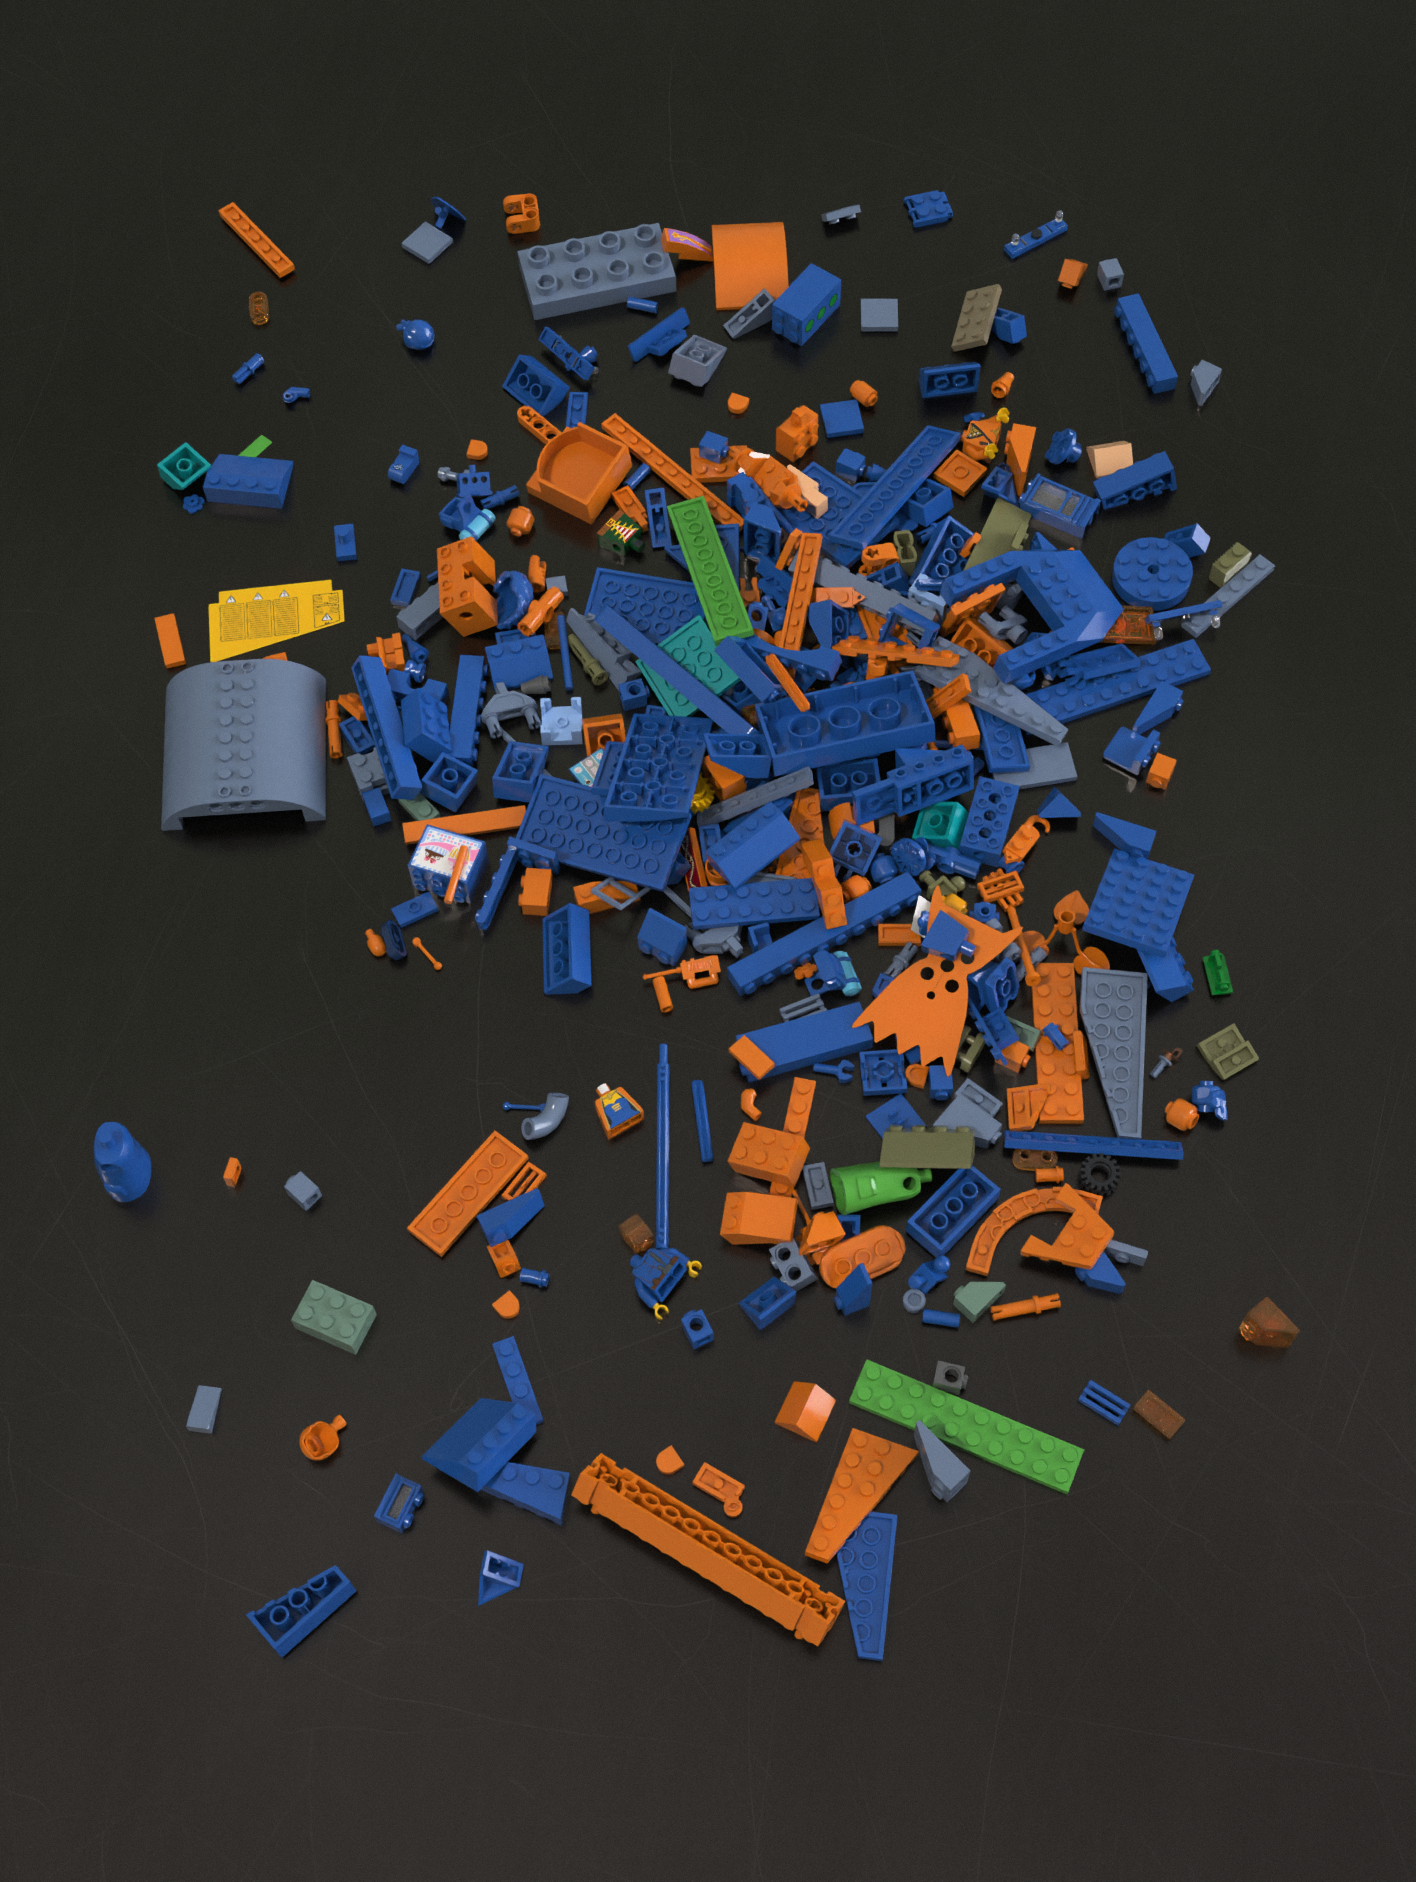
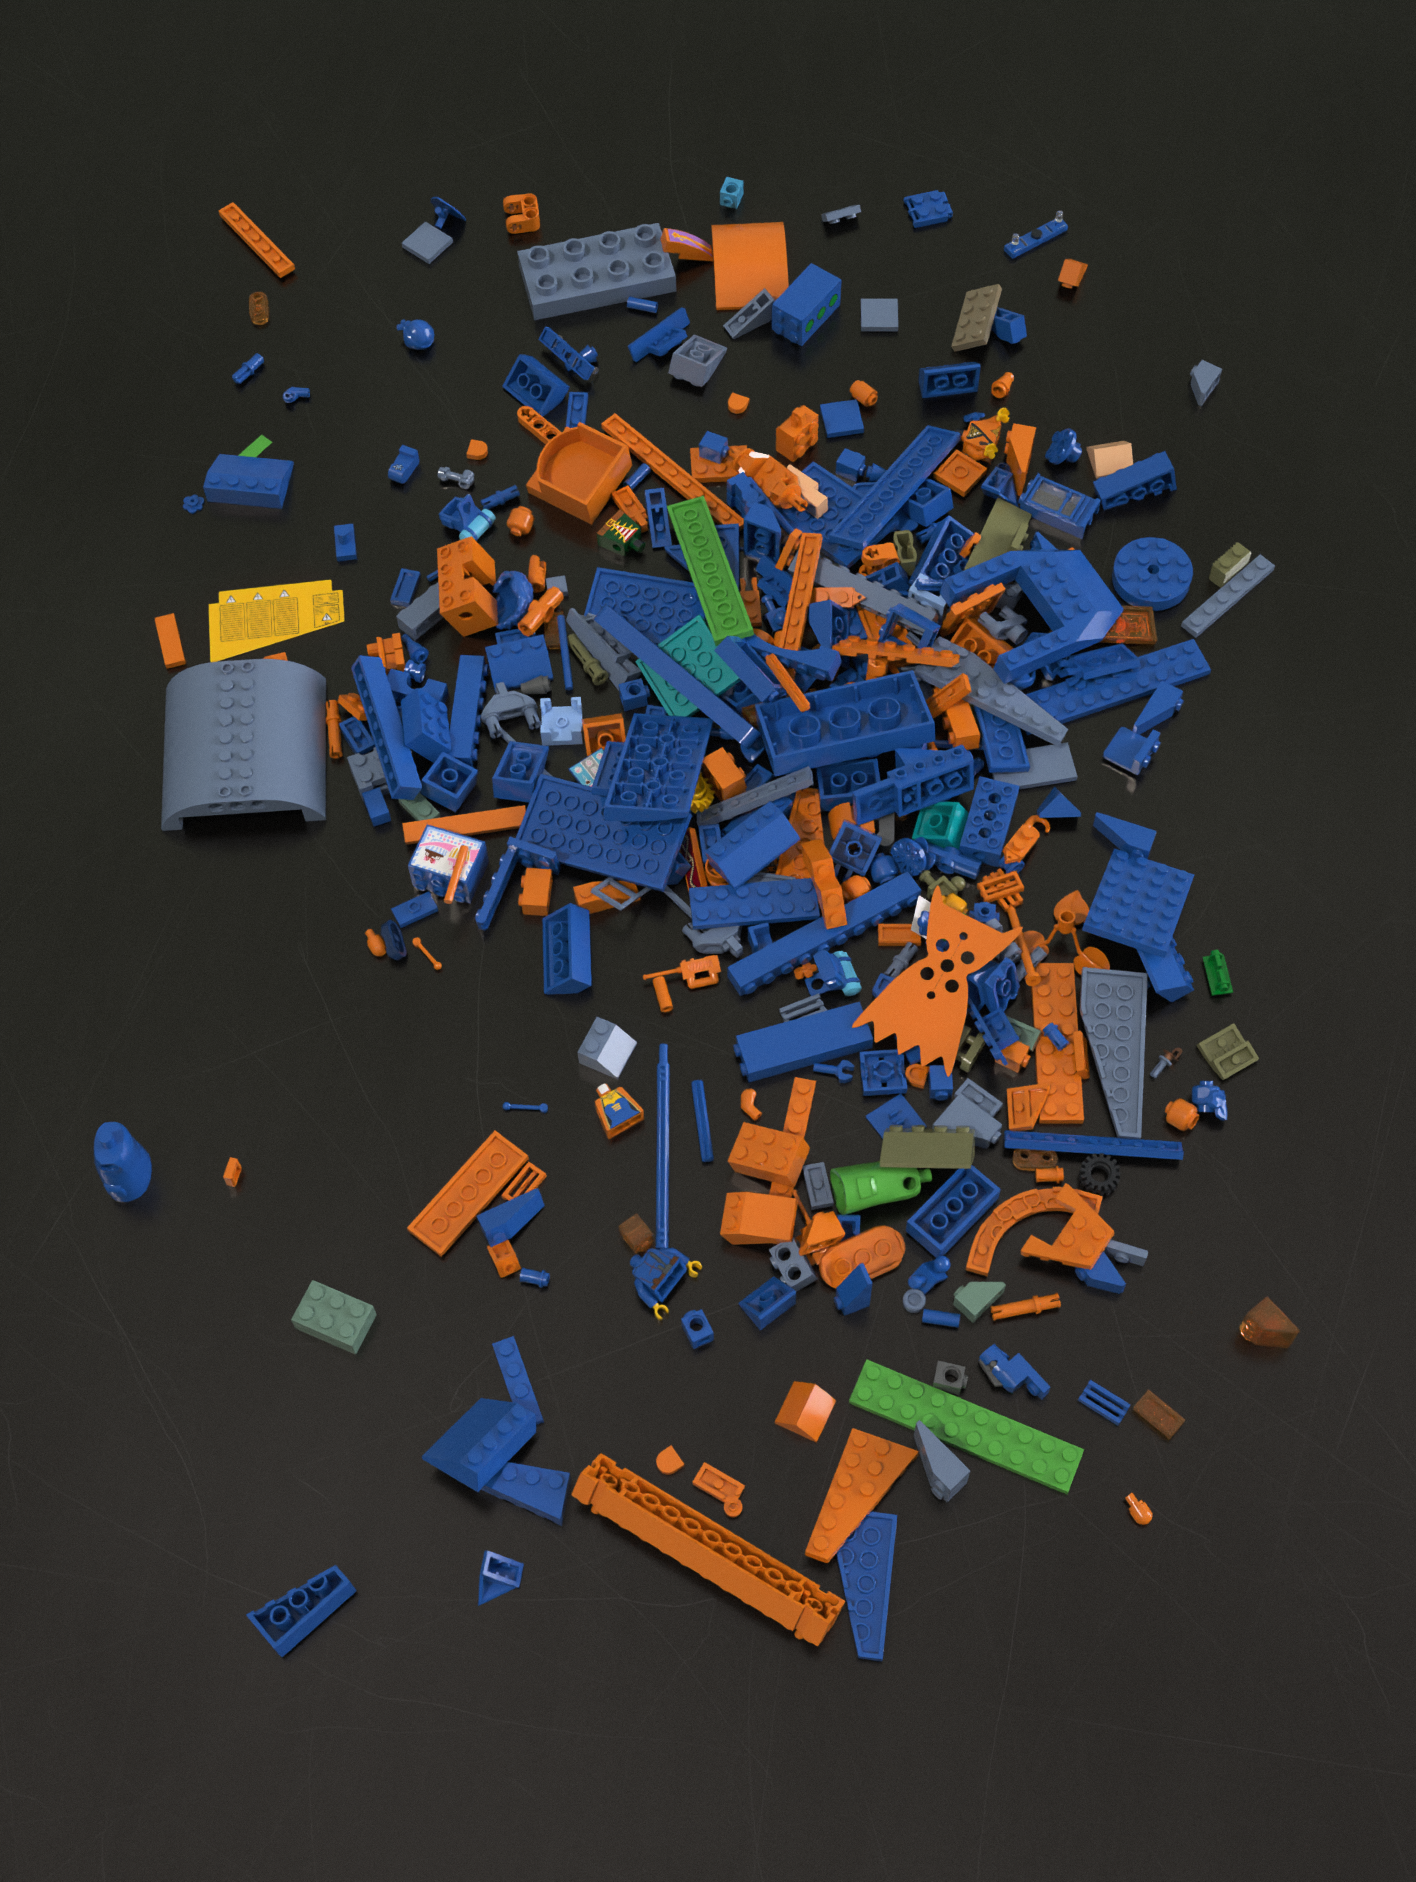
teal slope [157,442,212,490] -> none
sand blue slope [186,1385,222,1434] -> none
sand blue brick [284,1171,322,1211] -> none
orange hair [299,1415,347,1461] -> none
blue window [374,1473,424,1533] -> none
blue piece [456,465,493,497] -> none
orange tile [492,1290,520,1319] -> none
sand blue cylinder [521,1093,569,1140] -> none
blue slope [637,908,687,966] -> none
blue slope [703,733,772,779] -> none
orange tile [729,1035,775,1080] -> none
blue brick [745,602,769,631] -> none
blue torso [921,910,976,961] -> none
sand blue brick [1097,258,1124,291] -> none
blue brick [1114,293,1178,394] -> none
blue piece [1145,600,1223,640] -> none
orange brick [1146,753,1177,790] -> none
blue slope [1164,524,1210,557] -> none
none -> sand blue slope [578,1017,637,1079]
none -> dark azure brick [720,177,744,209]
none -> blue plate [979,1344,1051,1400]
none -> orange cylinder [1125,1493,1152,1525]

